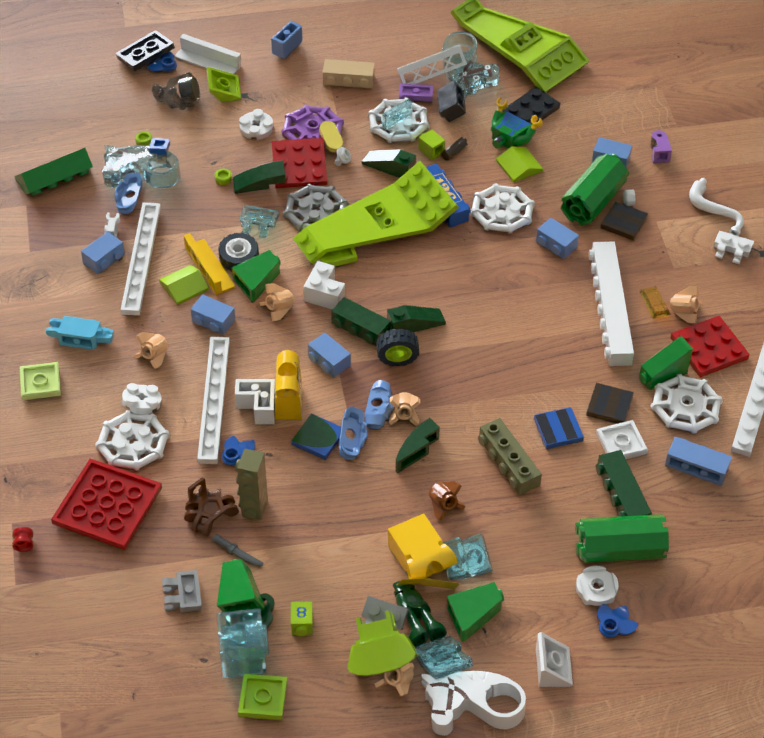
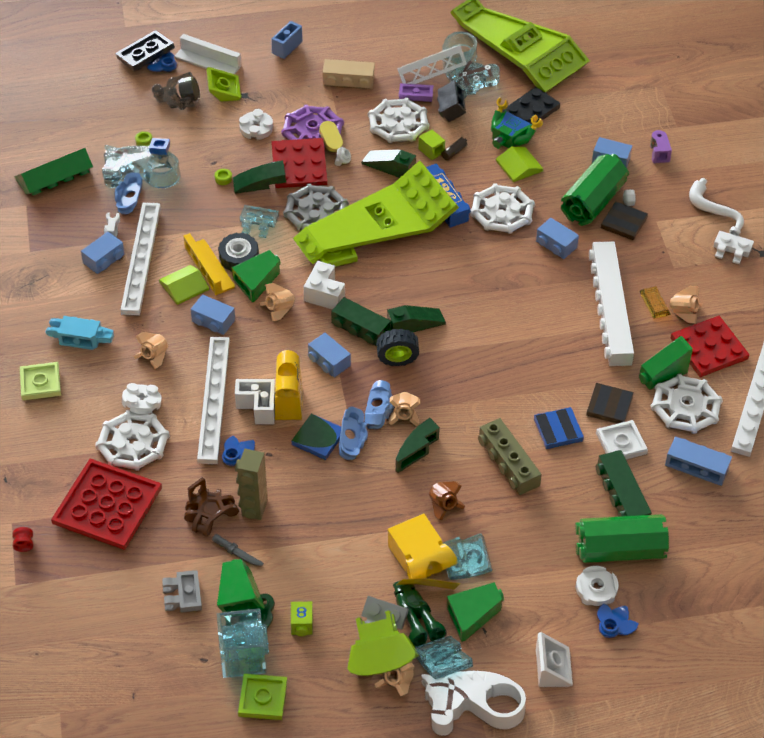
clear light blue plate [382,99,412,130] -> none

